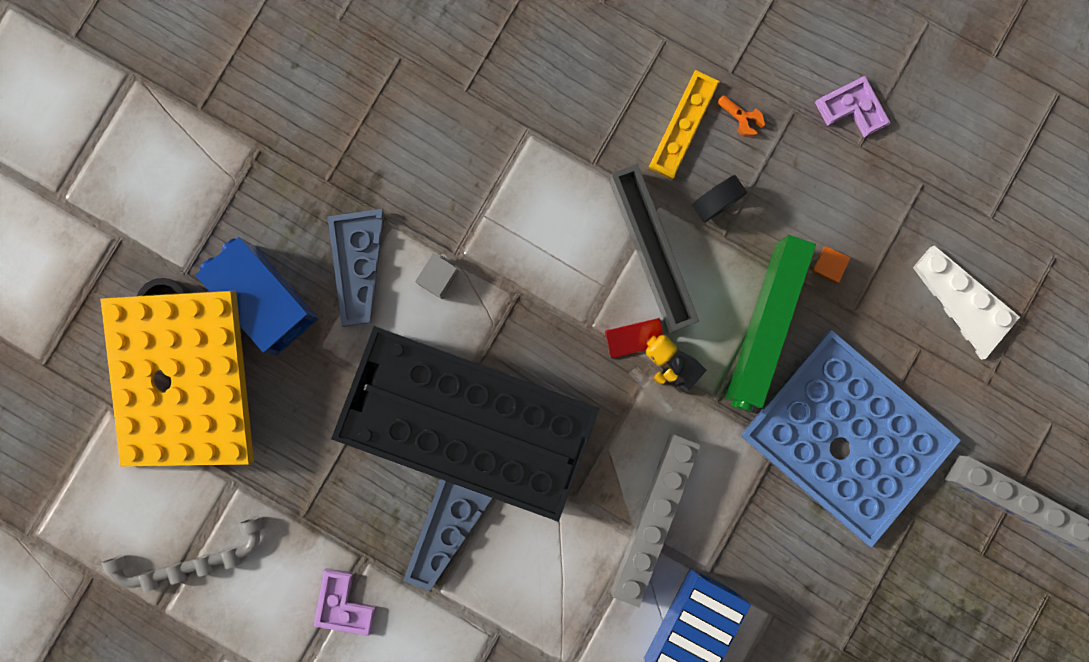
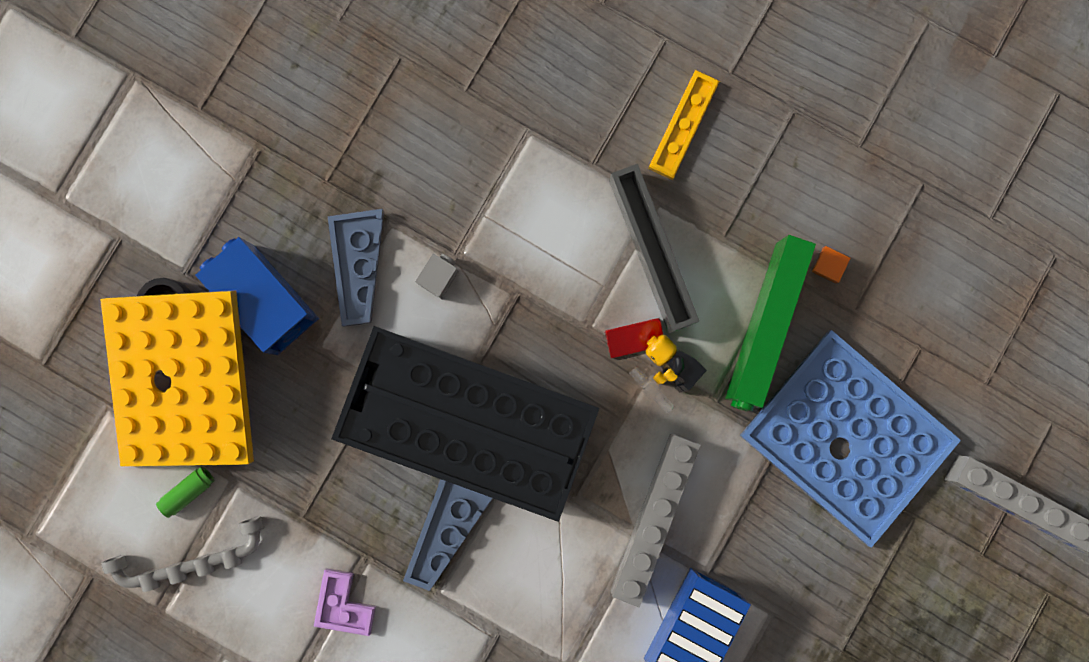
black tyre [692,175,747,223] -> none
orange bar [718,95,765,137] -> none
lavender tile [815,76,891,138] -> none
white wing [913,246,1020,360] -> none
none -> bright green piece [156,467,215,518]

